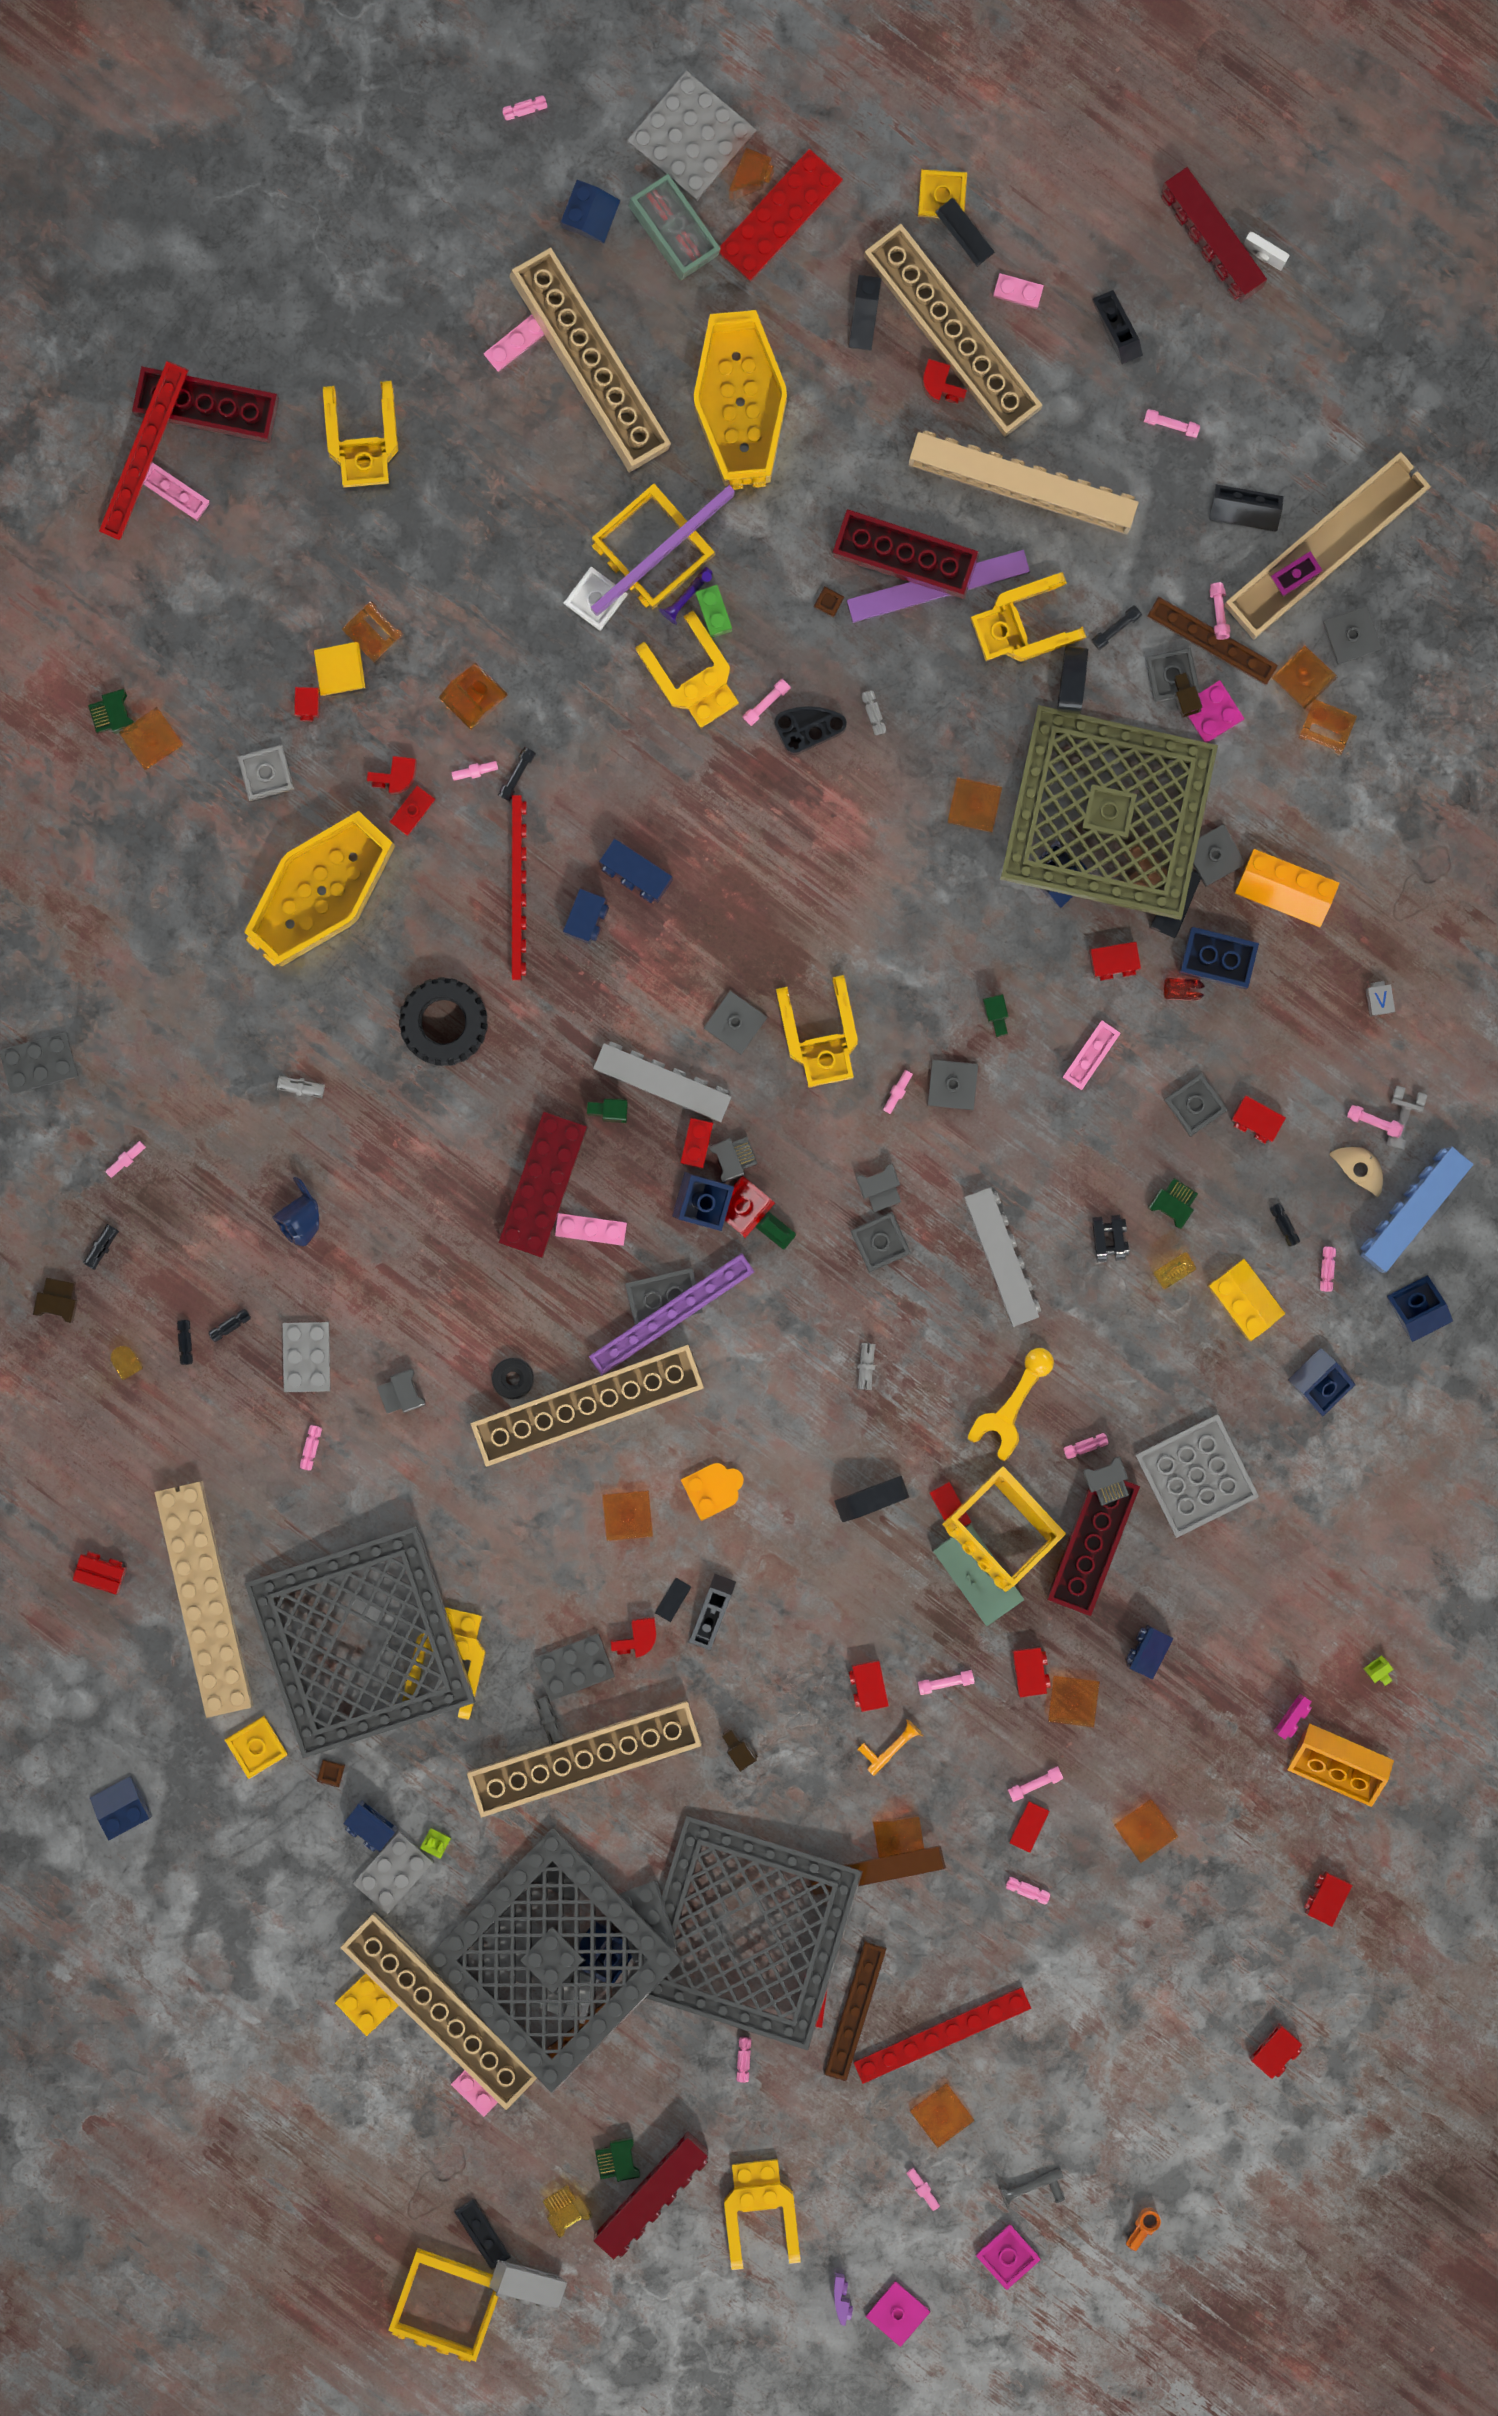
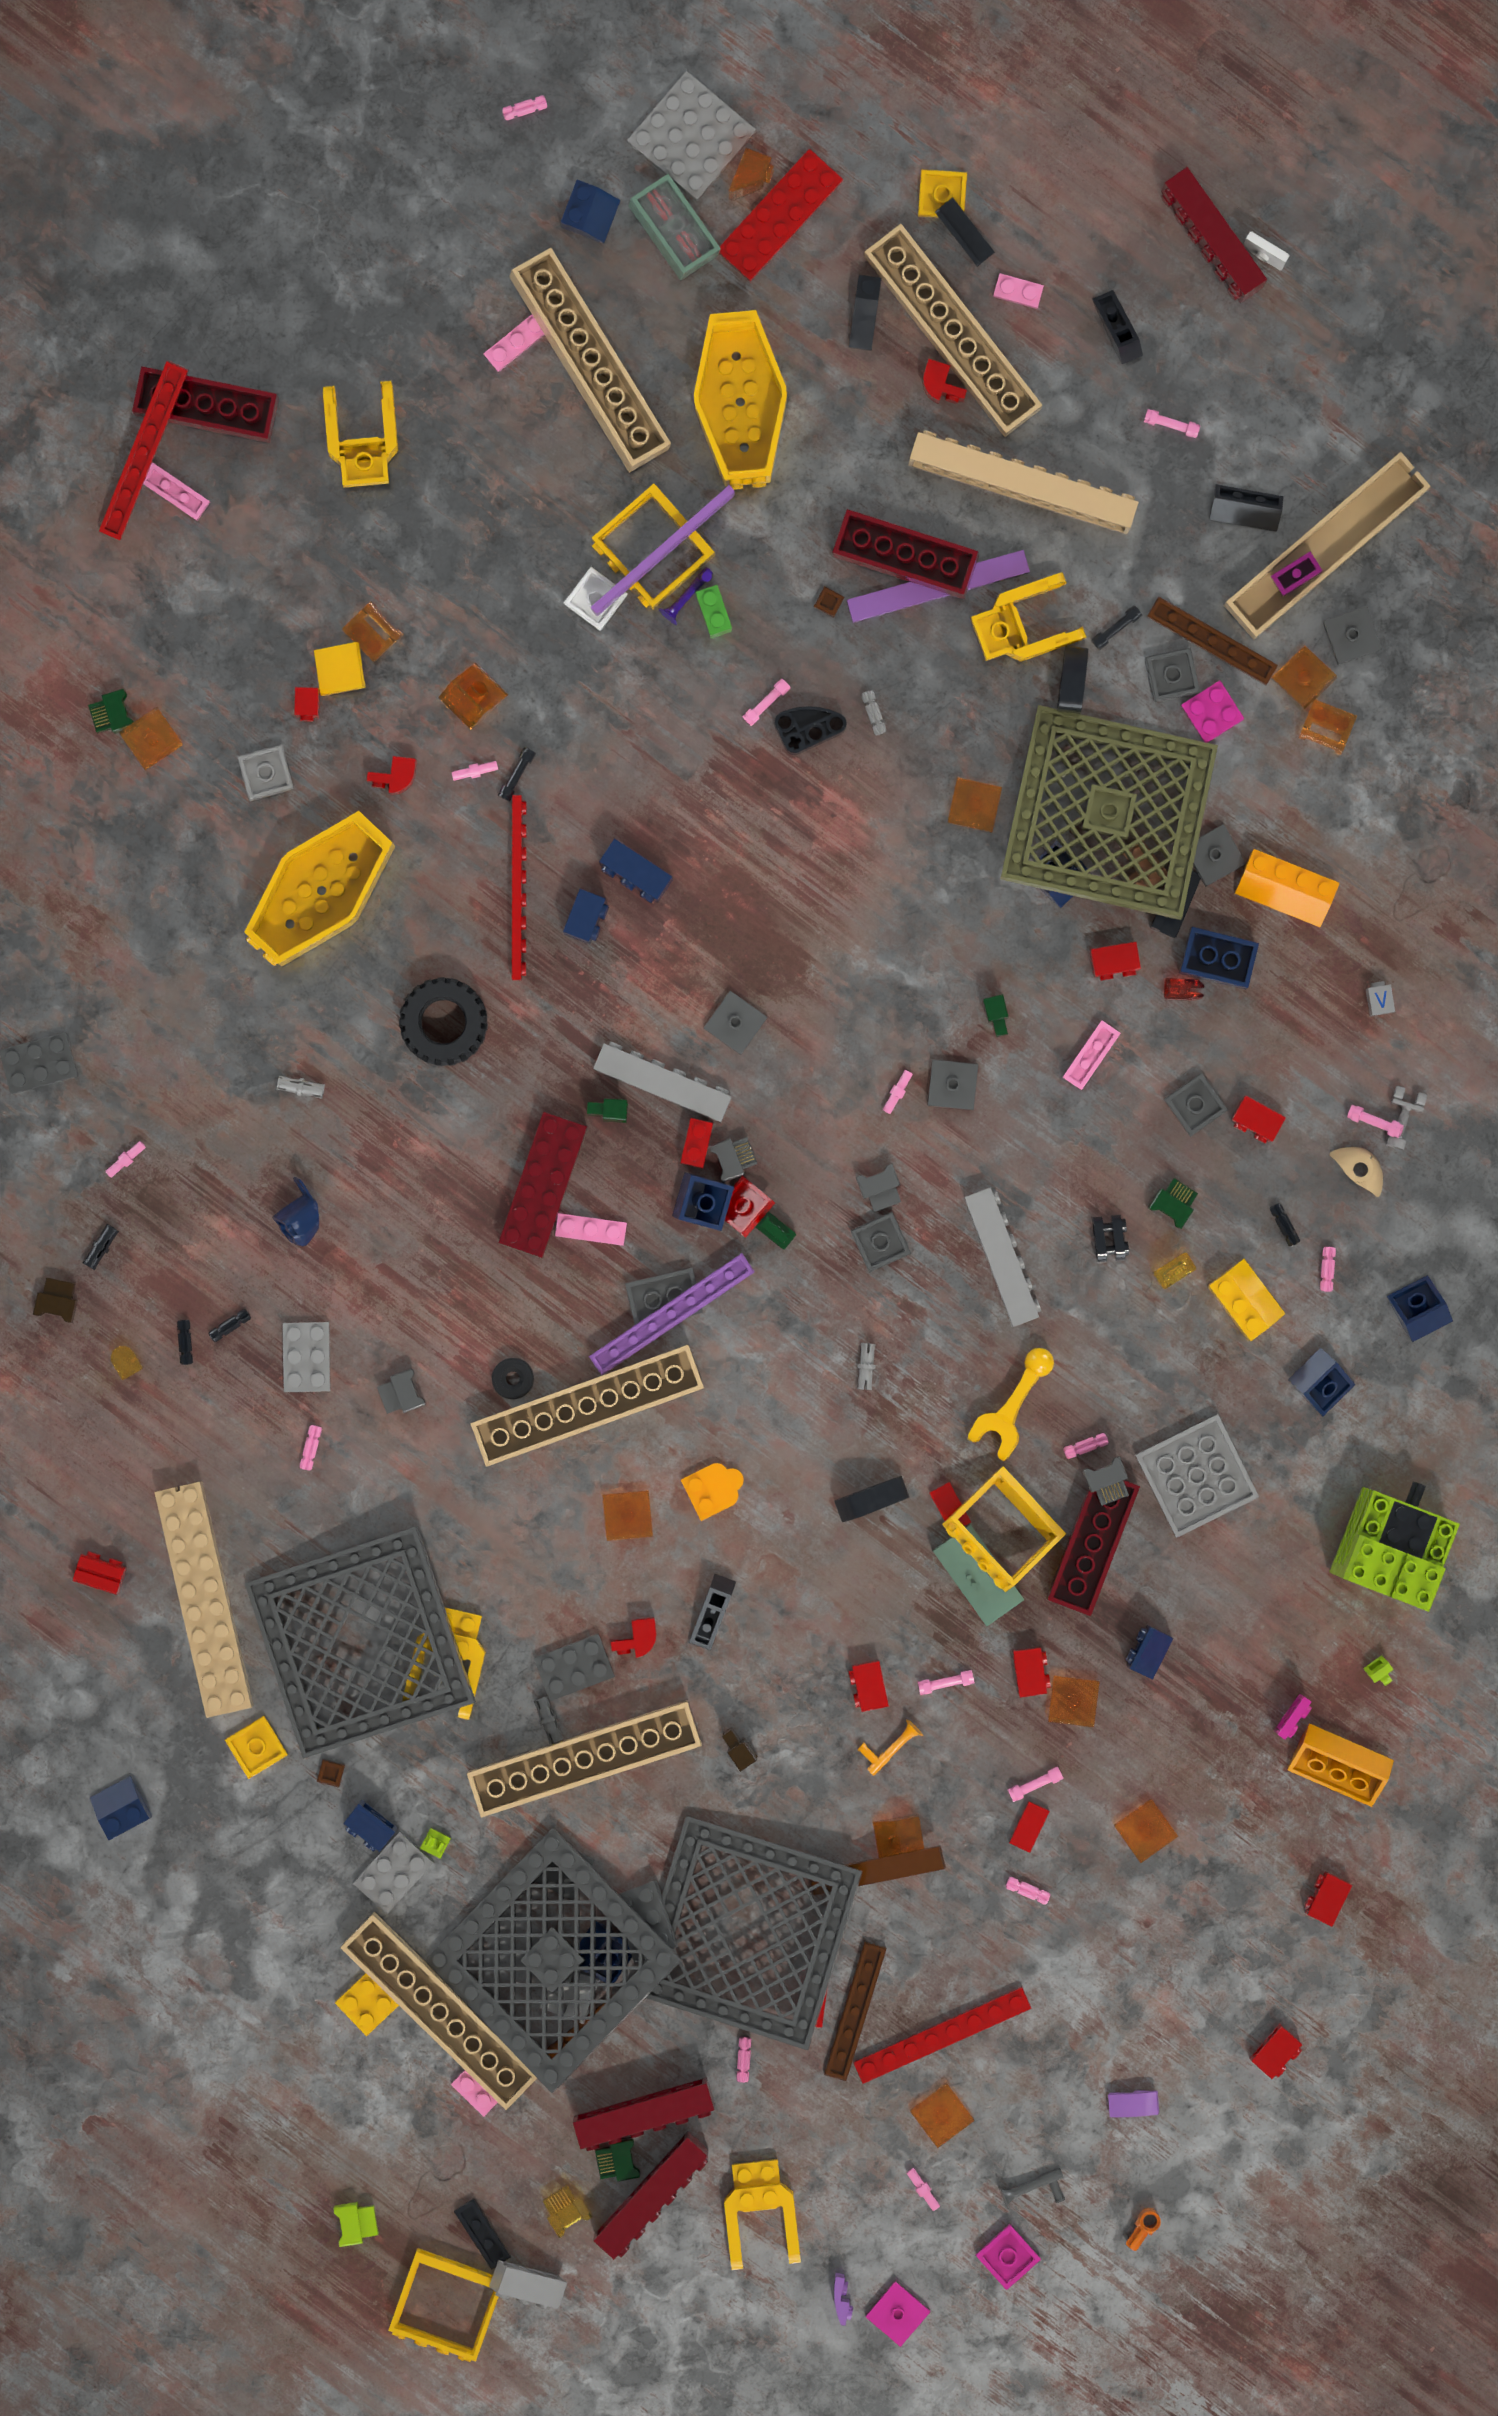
red plate [389,786,436,836] -> none
yellow plate [635,610,739,729] -> none
black sticker [655,1578,691,1623] -> none
yellow plate [776,975,858,1088] -> none
dark brown piece [1174,672,1203,718] -> none
bright pink bar [1209,583,1230,640] -> none
medium blue brick [1360,1147,1474,1273] -> none
none -> lime piece [334,2202,379,2247]
none -> dark red brick [573,2077,715,2151]
none -> medium lavender slope [1108,2090,1159,2117]
none -> lime piece [1329,1481,1460,1612]

